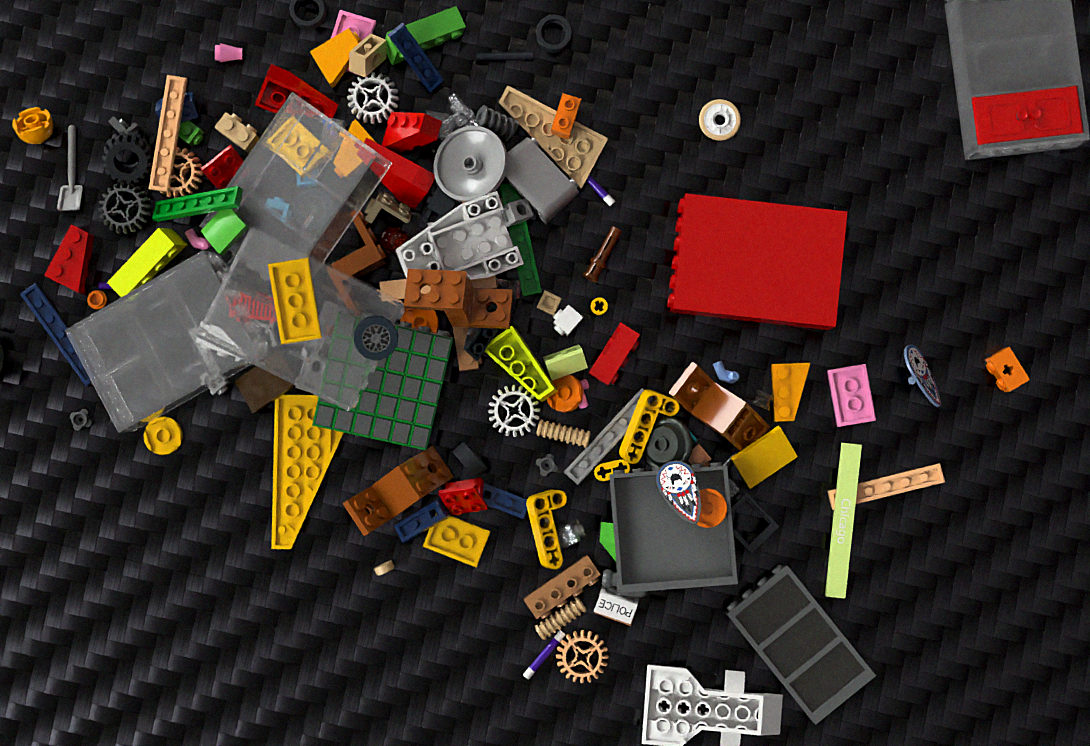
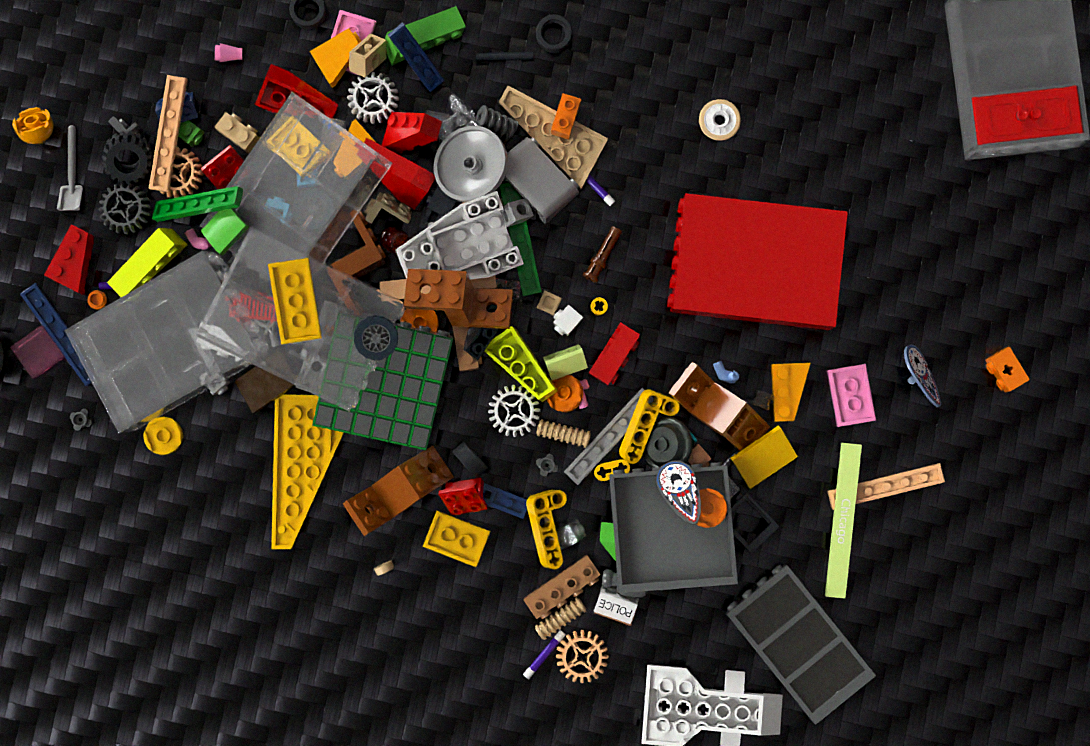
dark blue plate [394,499,450,543] -> none
none -> clear pink tile [11,325,65,379]

